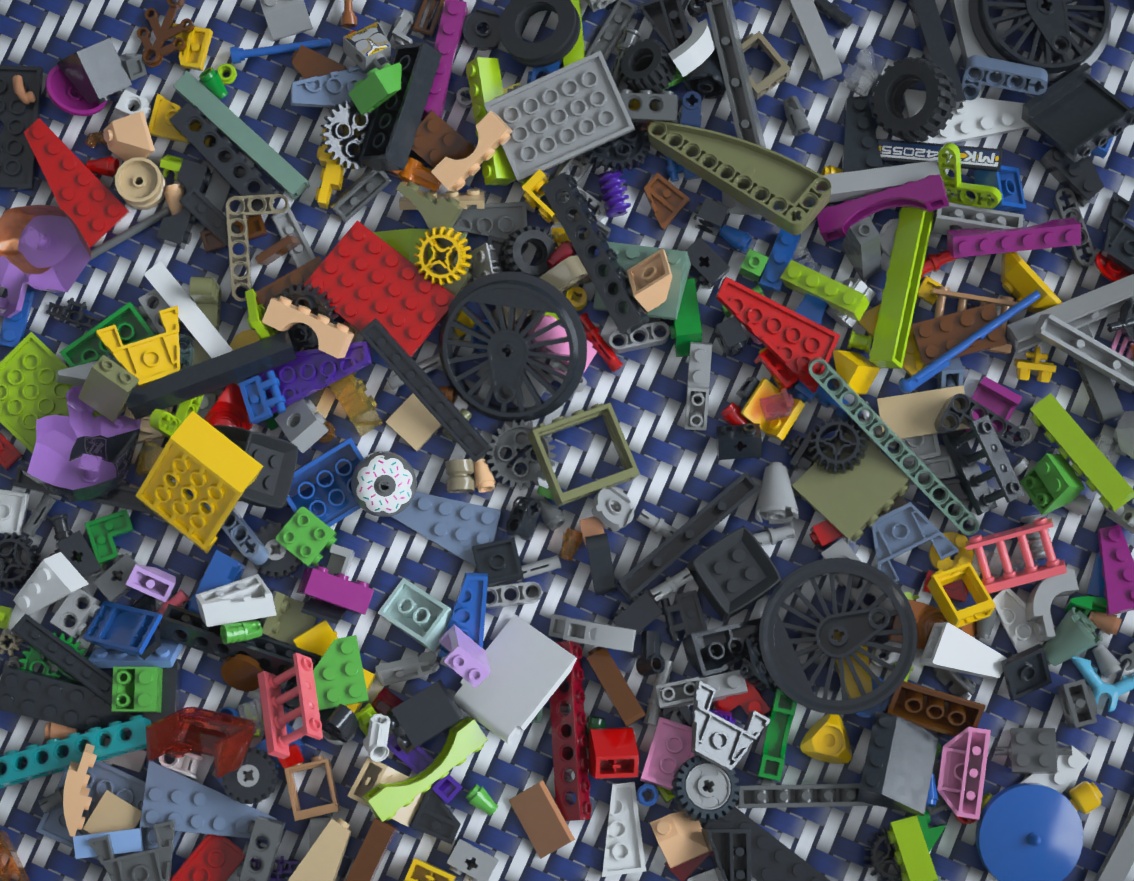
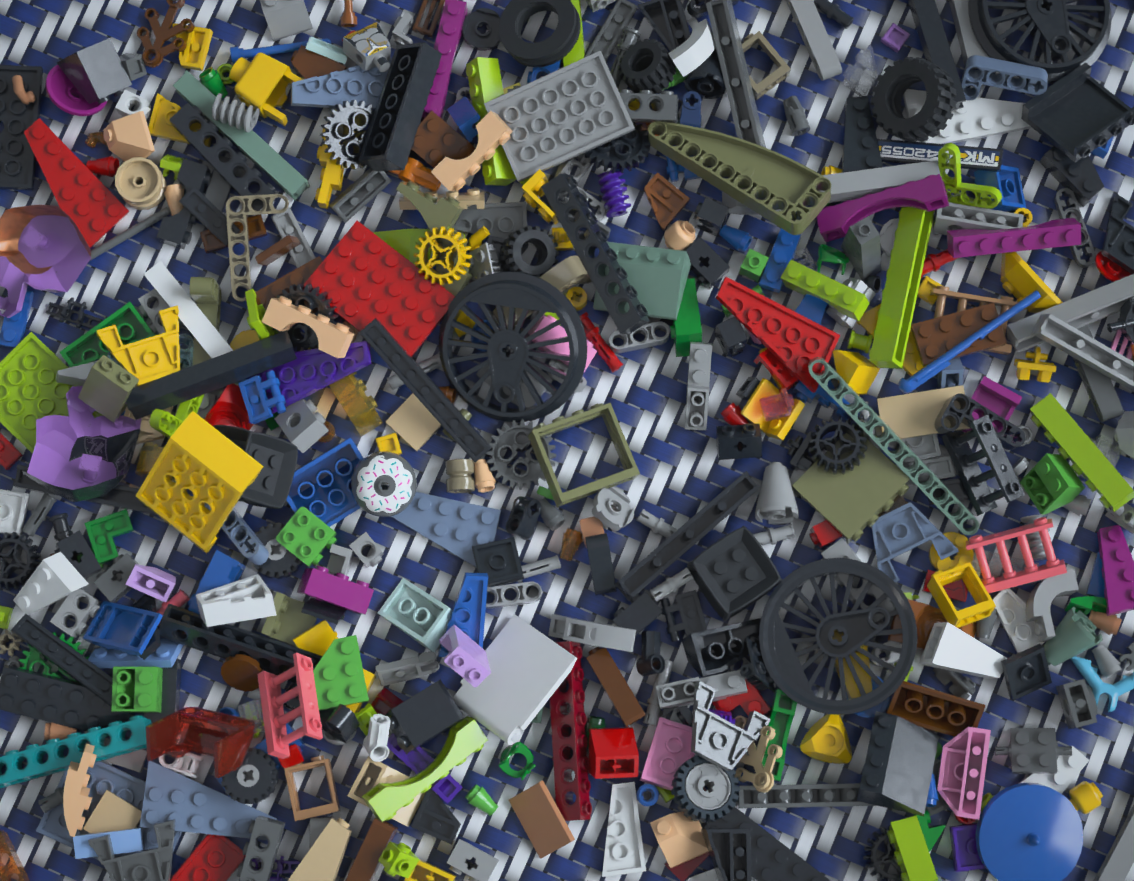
bright green hinge [220,621,263,644] -> none
bright green slope [348,62,402,115] -> none
dark red cone [546,240,577,269] -> none
light nougat slope [627,248,672,312] -> none
none -> light grey piece [212,93,259,133]
none -> yellow piece [229,52,303,126]
none -> light aqua tile [305,36,348,64]
none -> light grey brick [349,532,384,568]
none -> yellow tile [375,433,402,455]
none -> lime brick [378,841,420,878]
none -> blue hinge [447,96,481,142]
none -> yellow arm [469,226,490,252]
none -> green piece [499,742,536,780]
none -> light nougat head [664,220,696,251]
none -> tan plant [734,716,783,793]
none -> green piece [816,244,850,275]
none -> black hinge [864,276,881,293]
none -> medium lavender tile [880,23,910,53]
none -> dark purple plate [949,823,985,872]
none -> yellow bush [1014,208,1032,227]

